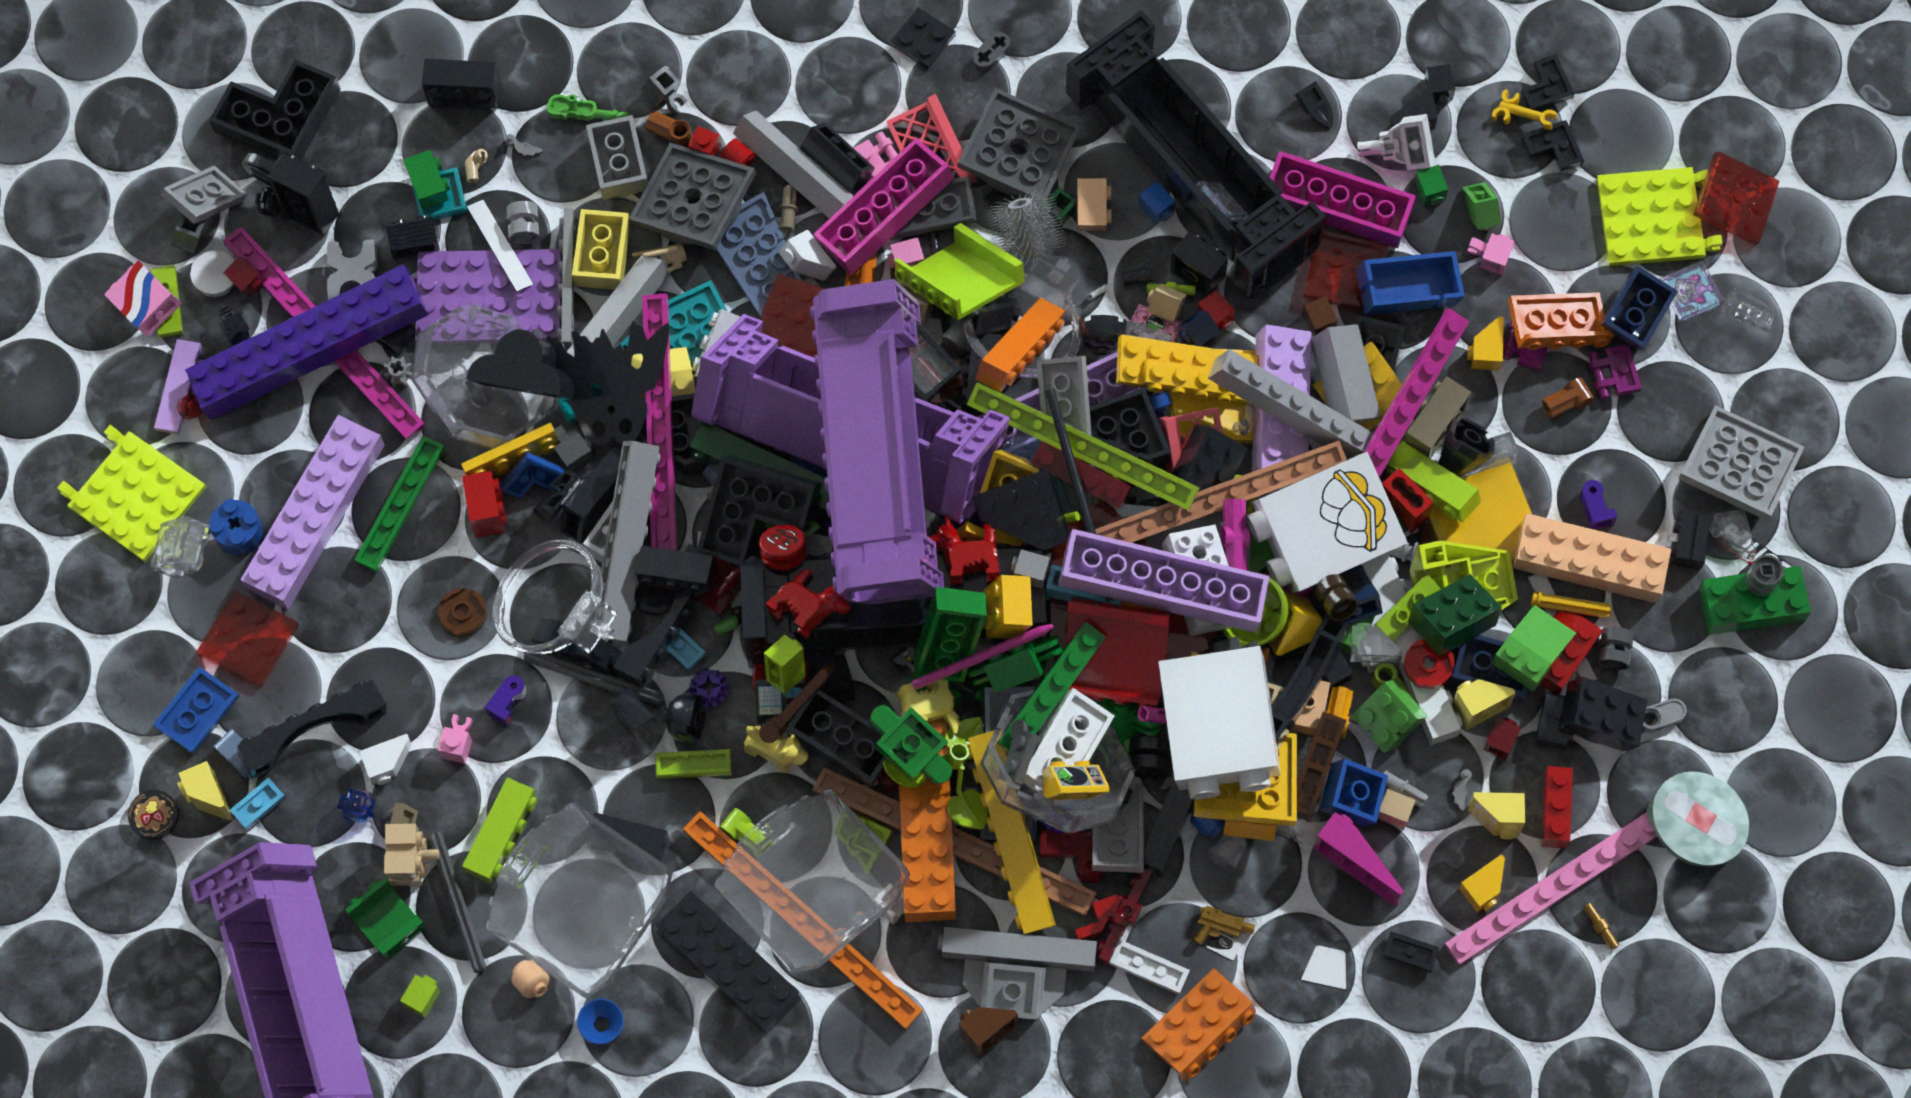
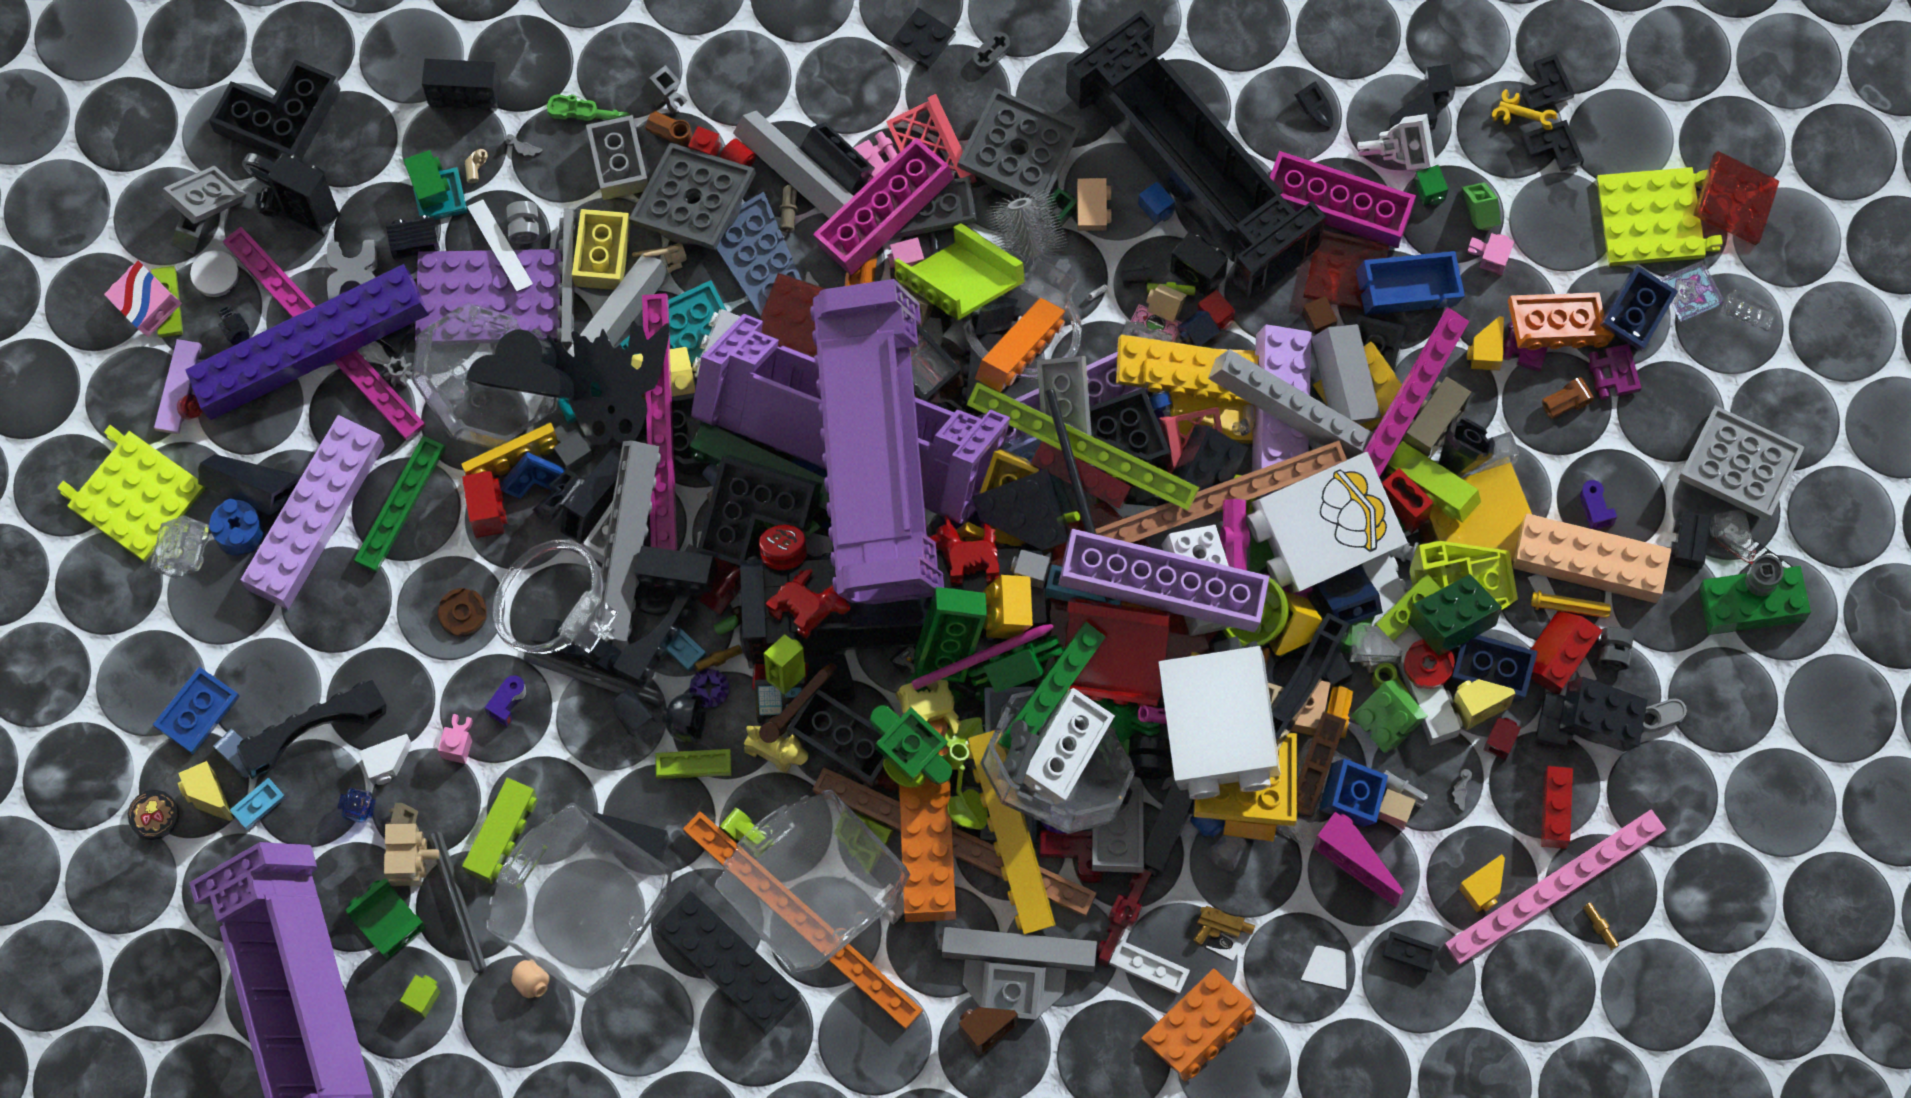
clear red plate [196,590,299,688] -> none
dark red brick [223,255,267,297] -> none
blue piece [577,998,624,1045] -> none
white slope [778,230,836,281] -> none
yellow slope [1042,761,1109,800] -> none
red slope [1075,895,1117,941] -> none
black cylinder [1078,315,1127,356] -> none
clear tile [1196,181,1248,222] -> none
dark brown wheel [1314,574,1359,622] -> none
light yellow slope [1468,792,1525,840] -> none
bright green slope [1492,605,1576,692] -> none
piece [1647,772,1749,867] -> none
none -> black slope [198,454,301,515]
none -> pearl gold bar [694,644,743,672]

